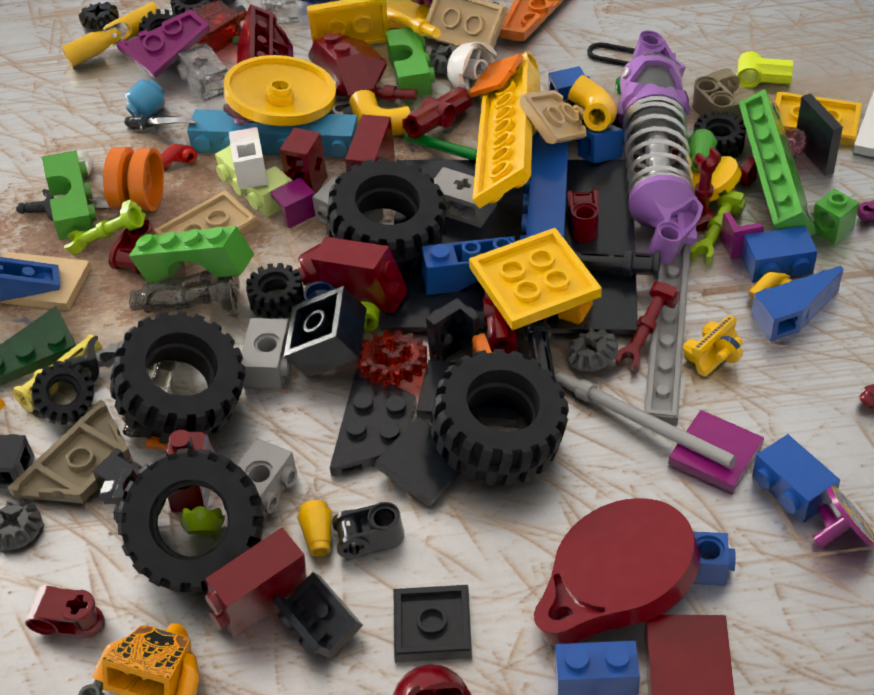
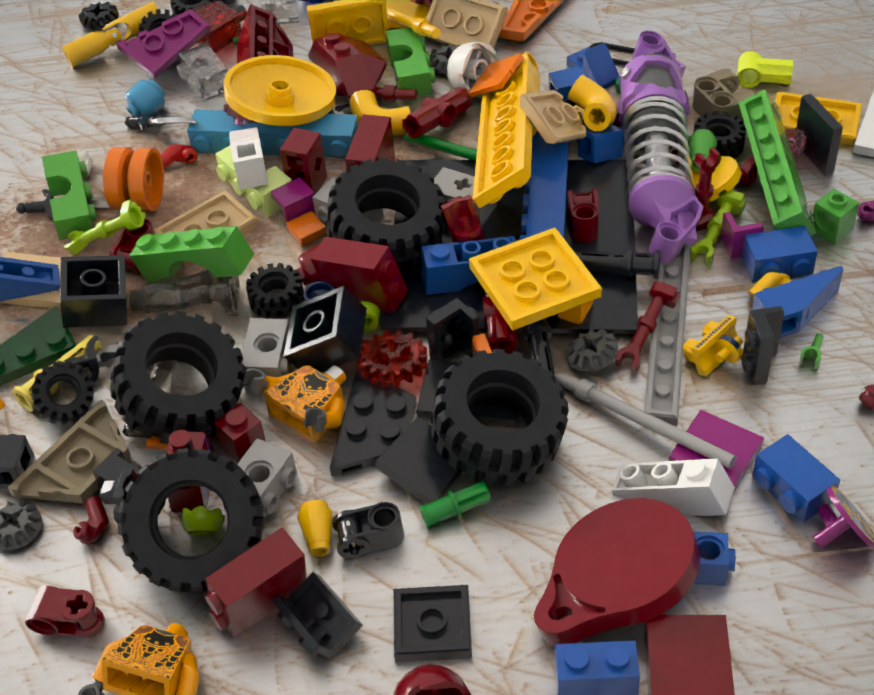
none -> black brick [60,255,127,328]
none -> dark red arm [73,496,109,544]
none -> dark red brick [213,403,266,463]
none -> torso [243,365,346,444]
none -> orange tile [286,211,327,246]
none -> green axle [419,482,491,528]
none -> dark red hips [441,195,485,243]
none -> blue slope [567,43,619,89]
none -> white slope [612,459,735,516]
none -> black bracket [741,306,784,385]
none -> bright green hand [799,333,824,370]

